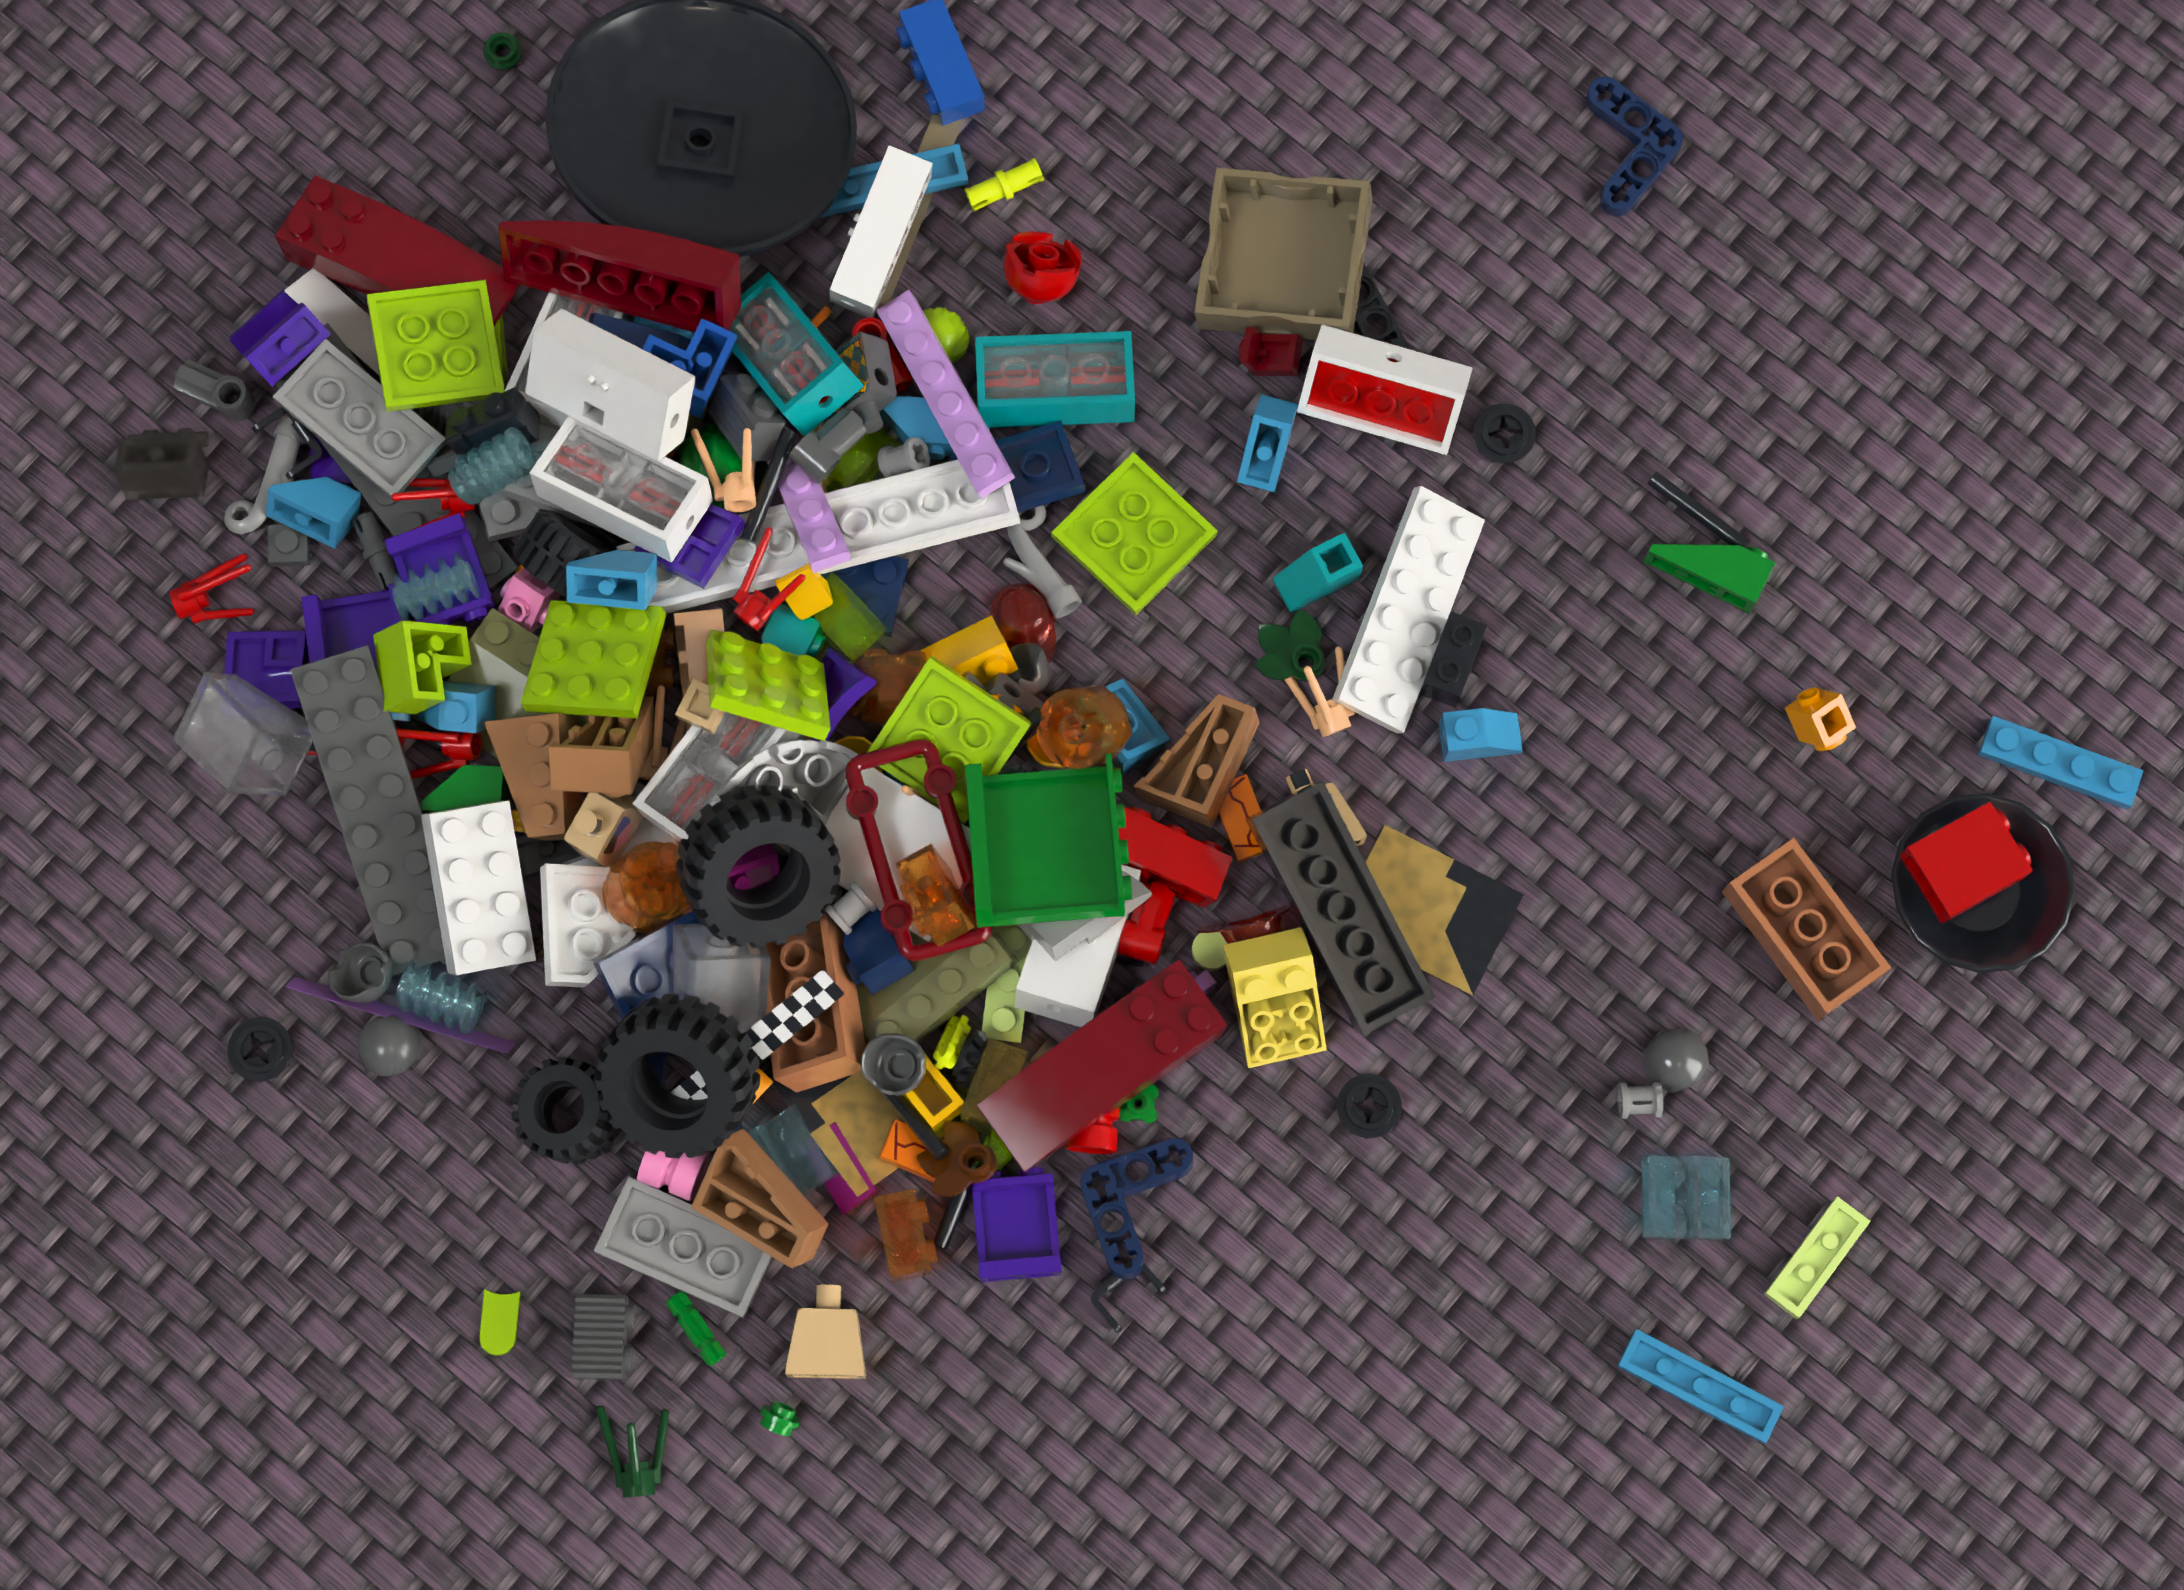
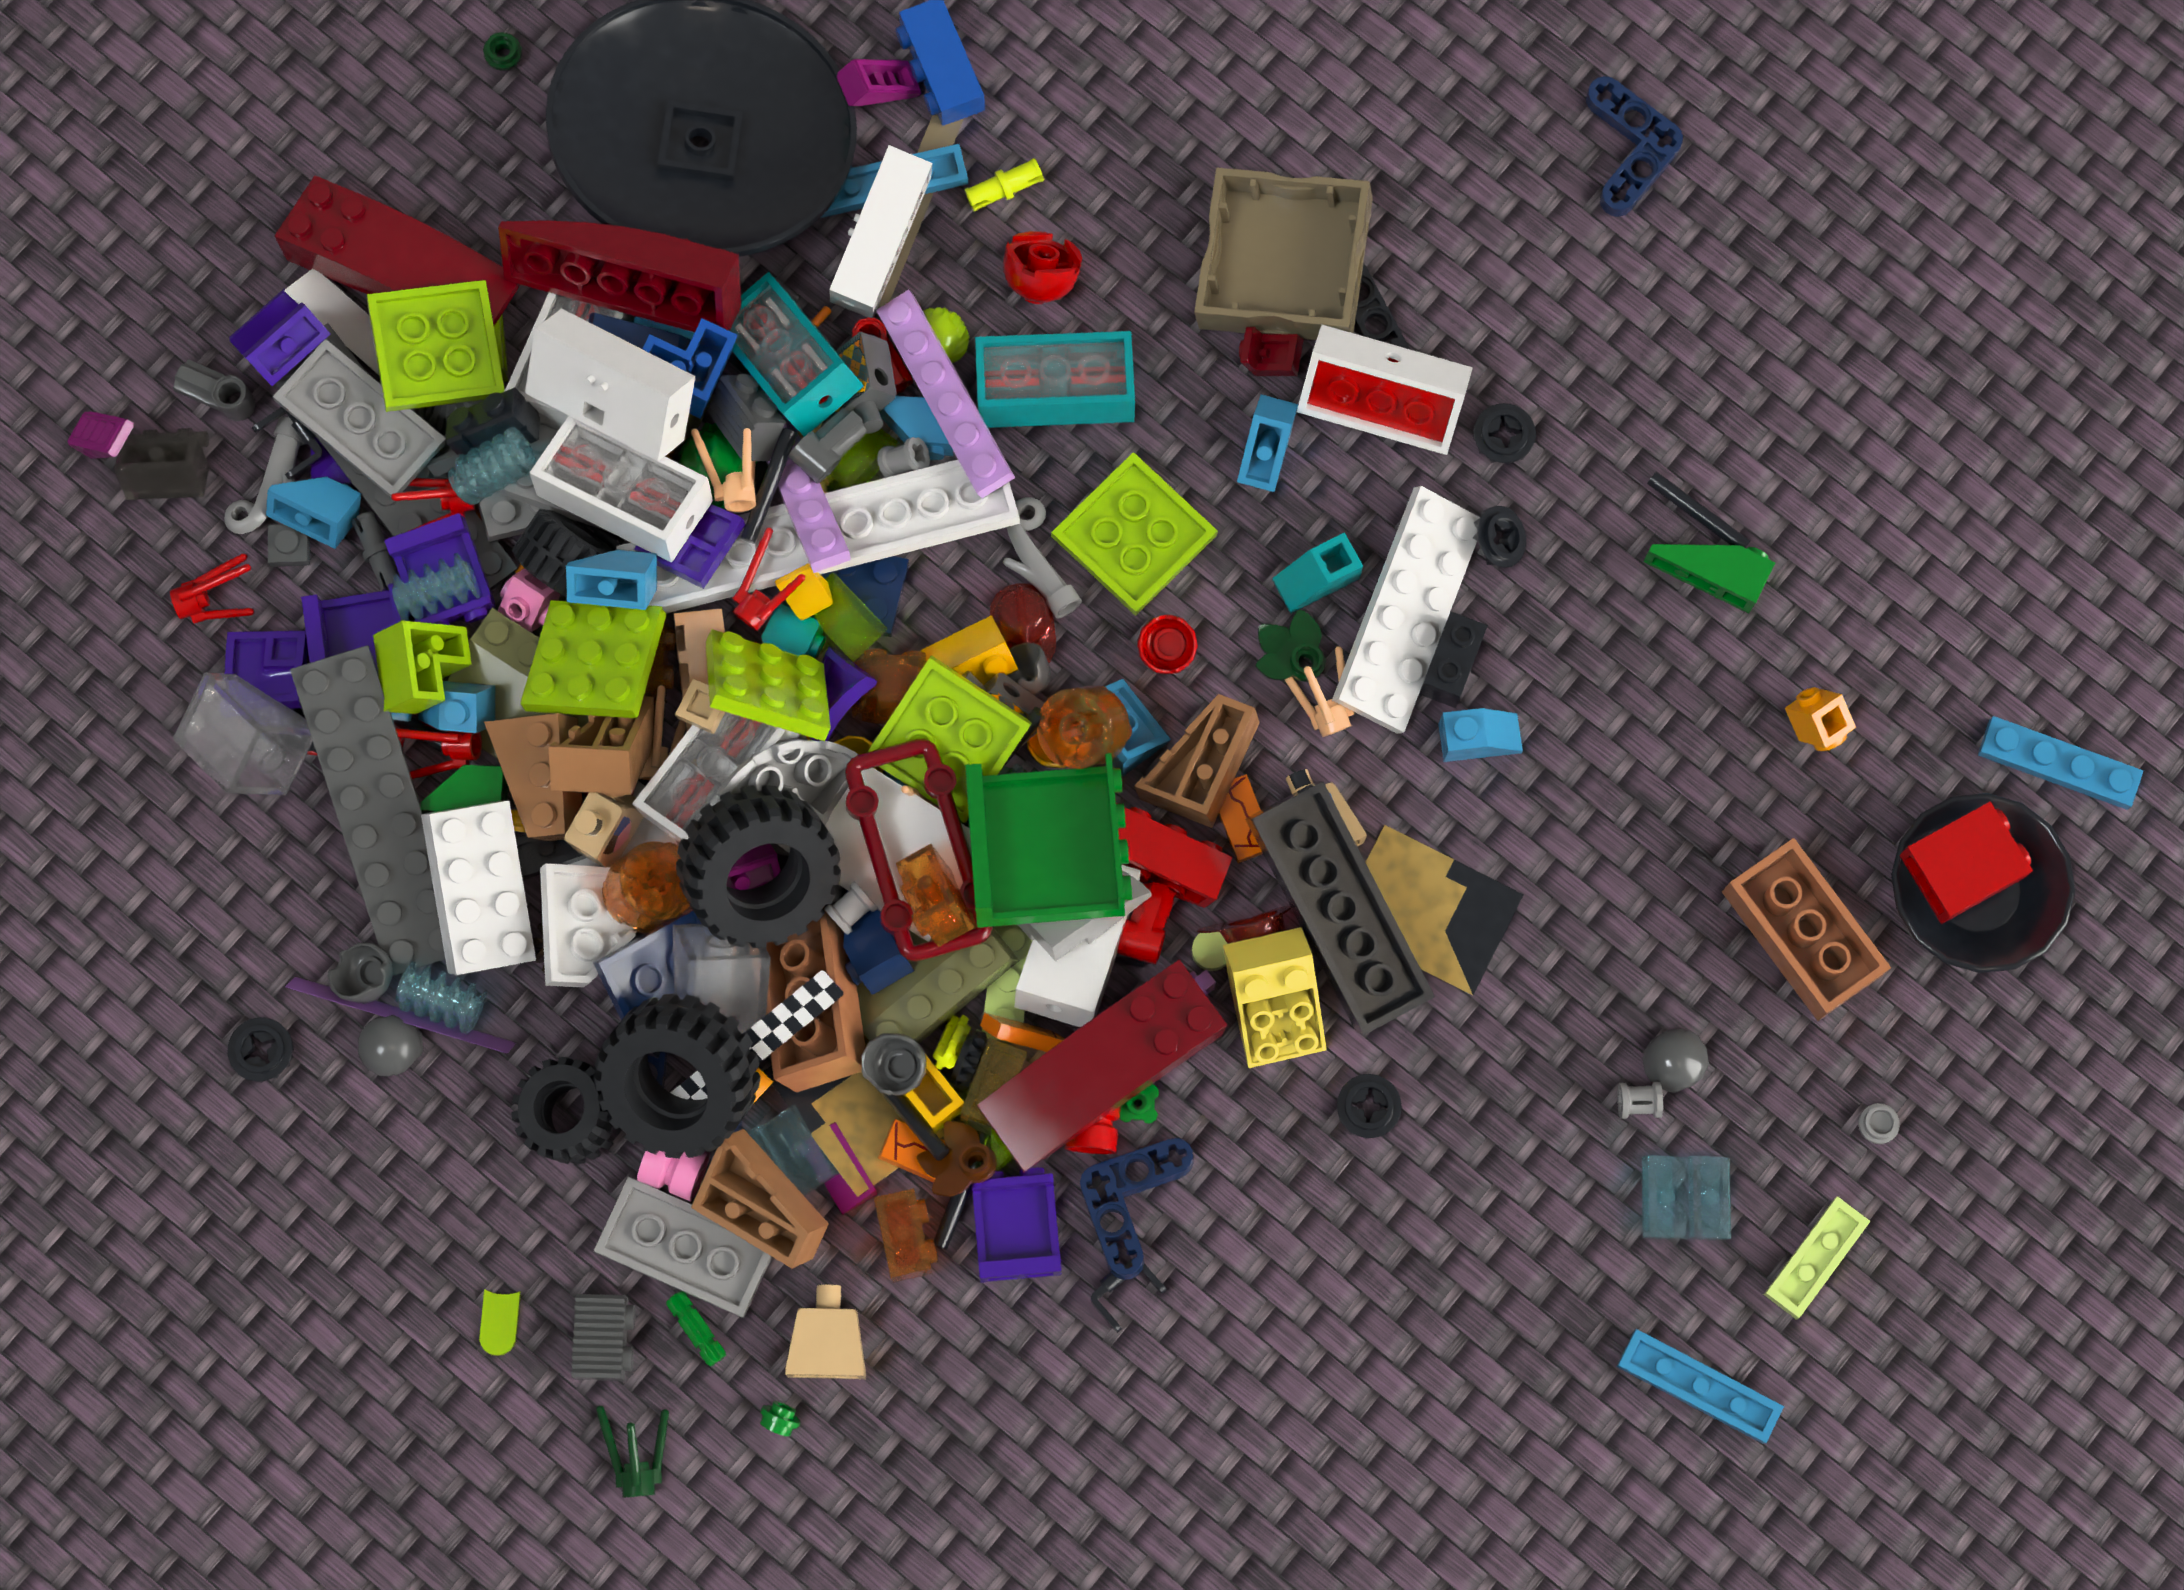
dark blue plate [949,421,1085,513] -> none
none -> magenta slope [68,412,134,459]
none -> magenta slope [837,59,921,106]
none -> orange tile [980,1013,1065,1052]
none -> red hair [1137,615,1198,674]
none -> black gear [1472,506,1526,569]
none -> light grey plate [1858,1103,1900,1144]

